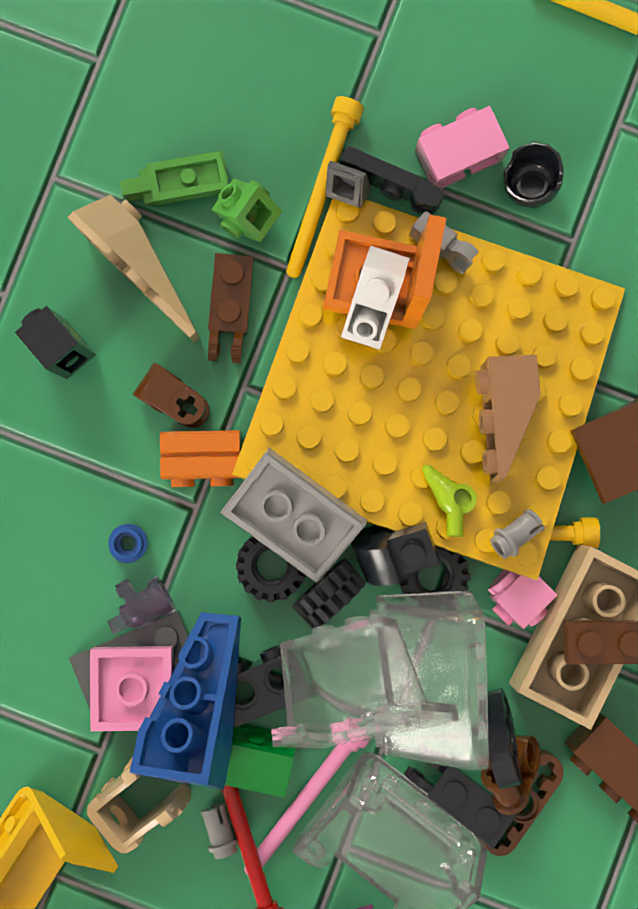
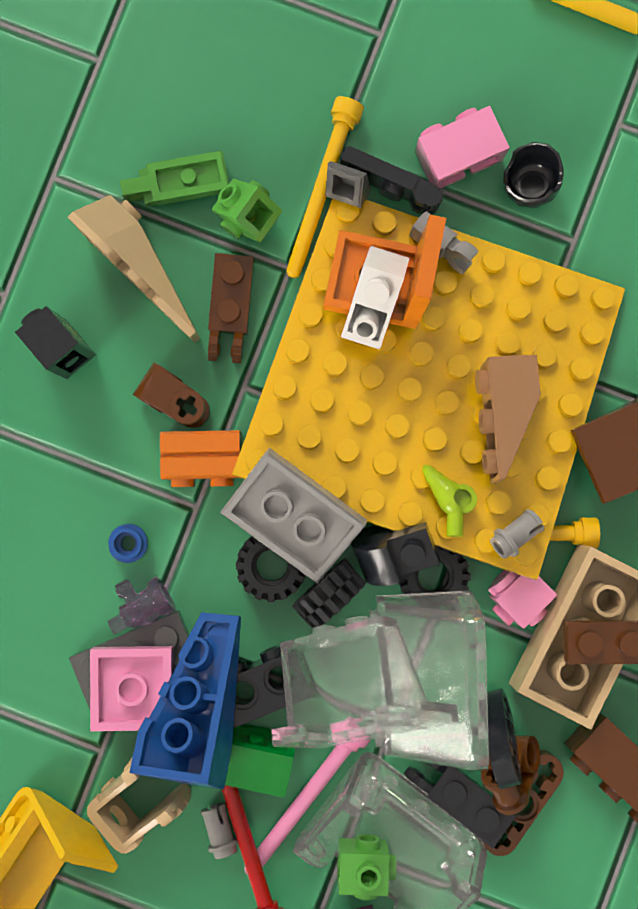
none -> bright green brick [337,834,396,900]

